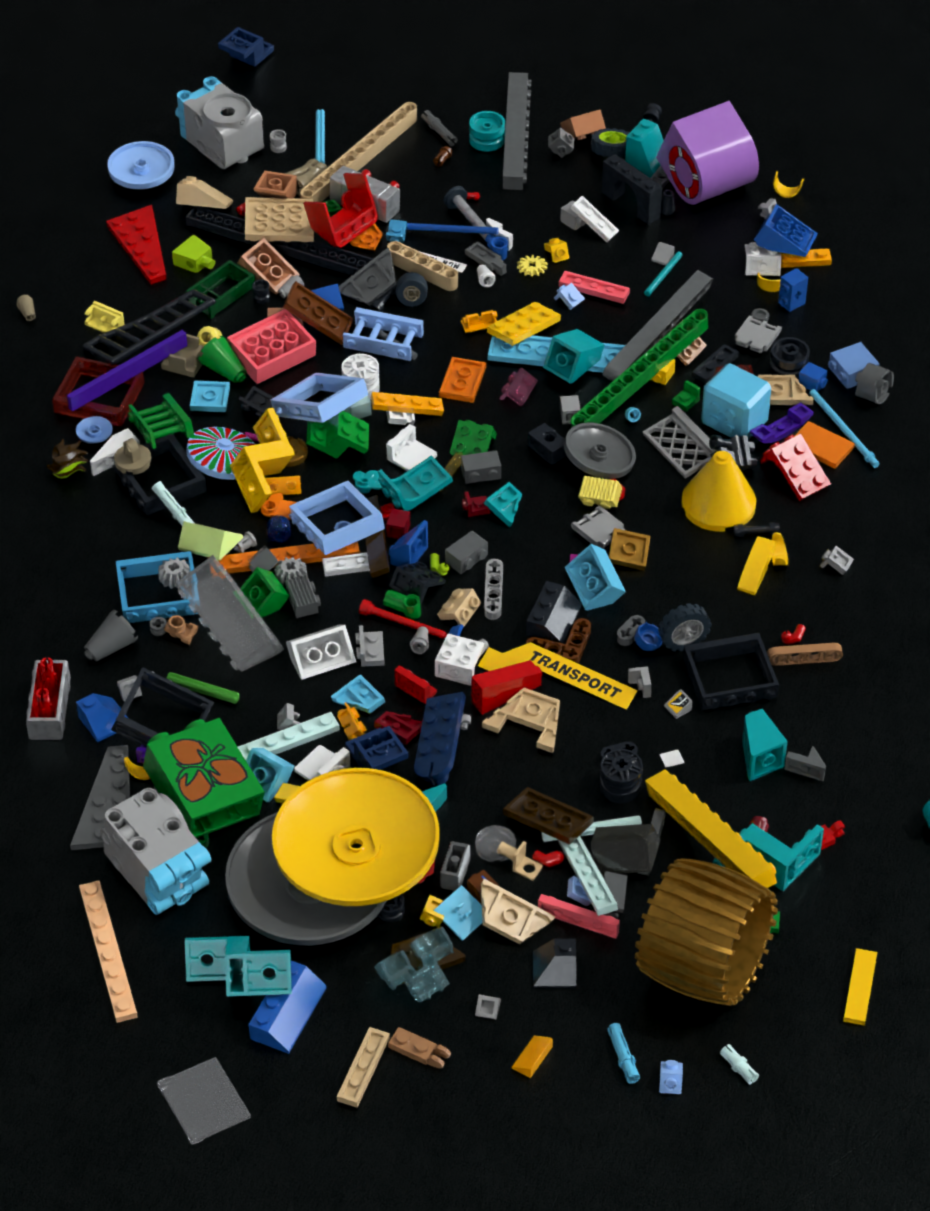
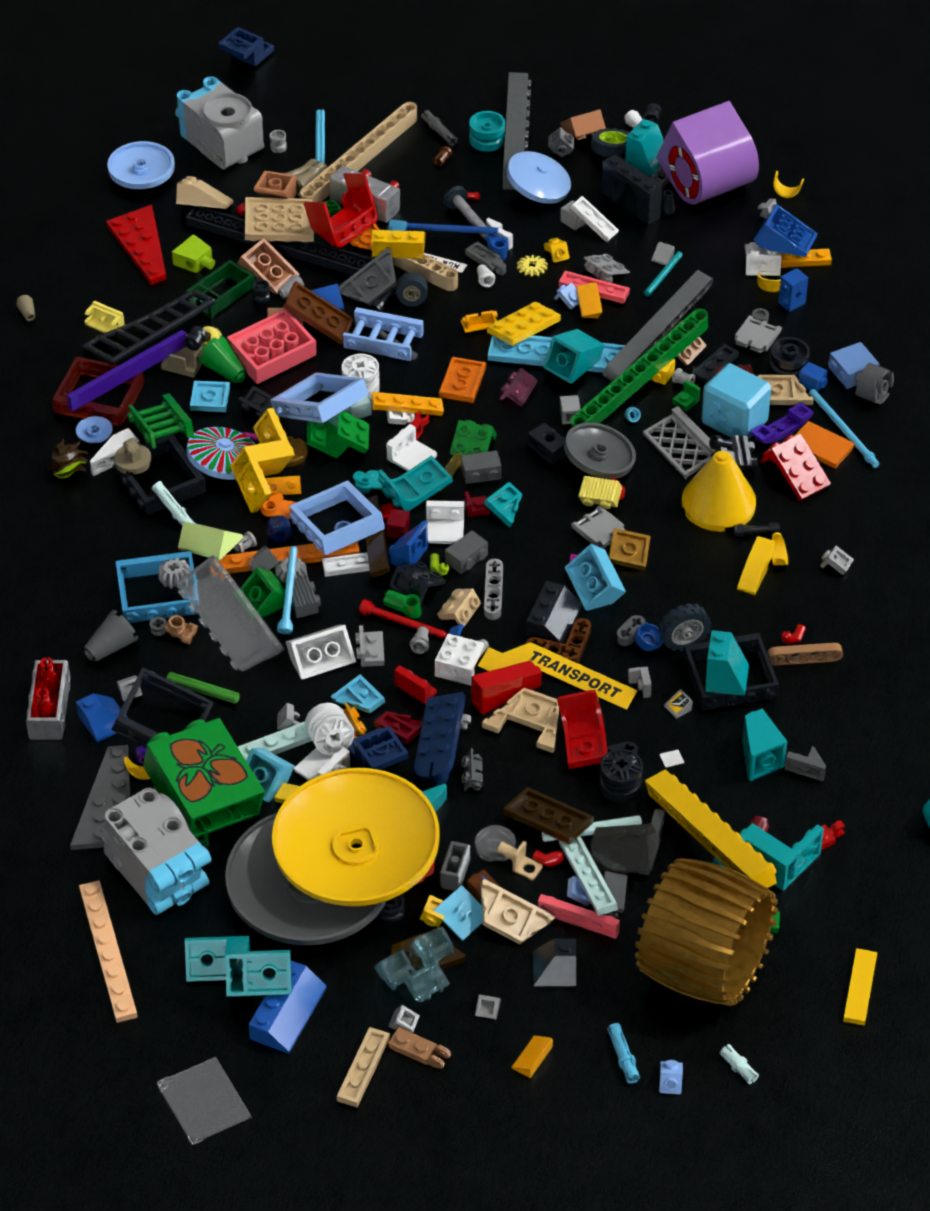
none -> black wheel [184,326,208,351]
none -> medium azure piece [277,546,297,634]
none -> white wheel [305,703,354,755]
none -> yellow slope [371,230,426,259]
none -> light grey slope [388,1005,420,1033]
none -> red plate [408,412,429,440]
none -> white bracket [426,501,464,544]
none -> dark grey hinge [461,748,483,792]
none -> light blue dish [506,151,571,204]
none -> red bracket [557,690,608,769]
none -> light orange slope [576,283,602,319]
none -> light grey hinge [584,254,630,283]
none -> white cone [624,110,642,128]
none -> light grey bush [672,368,695,385]
none -> teal slope [705,630,749,696]

